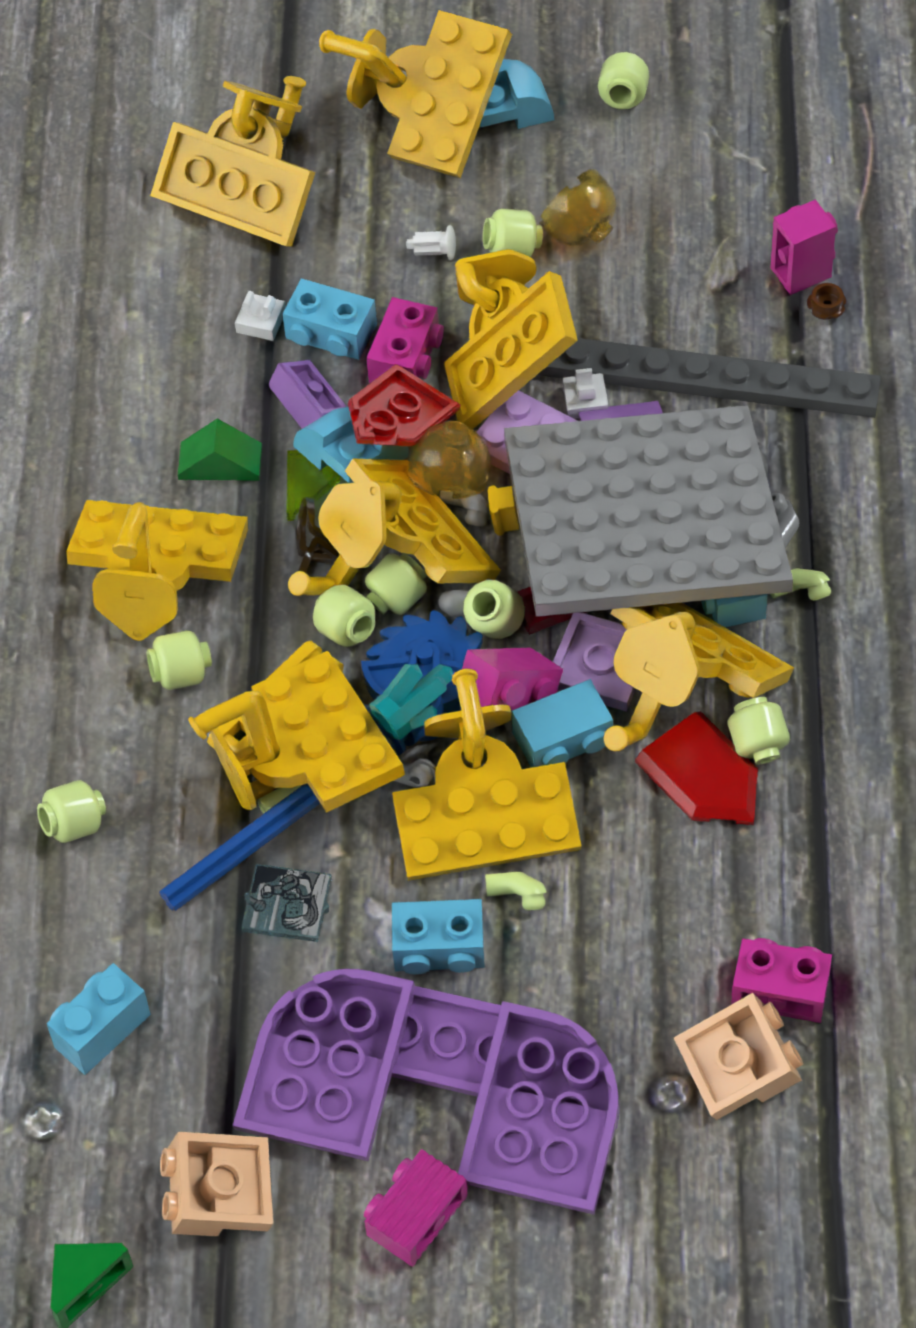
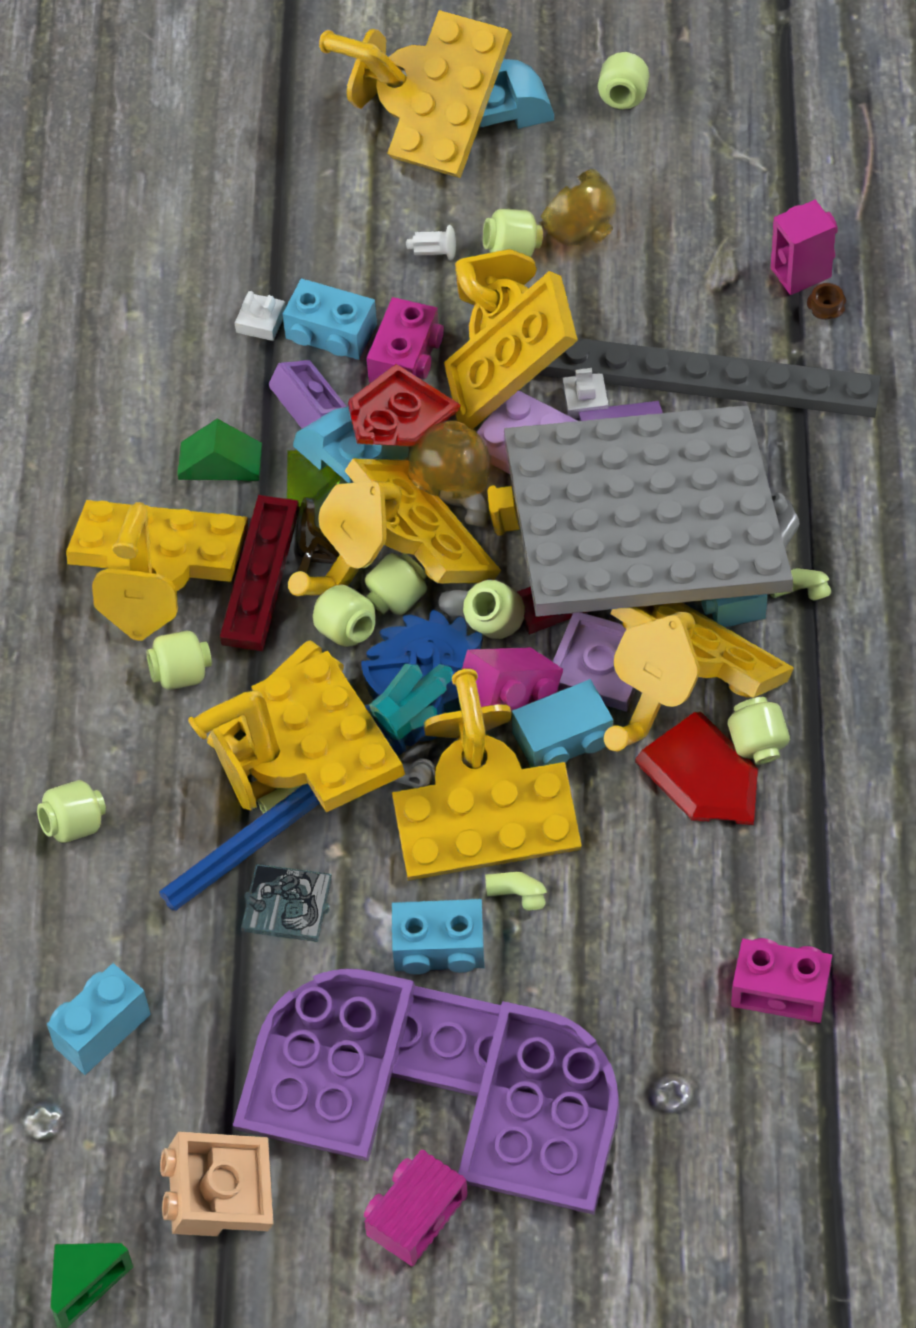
yellow plate [150,76,316,247] -> none
light nougat plate [674,993,803,1120] -> none
none -> dark red plate [220,495,300,651]

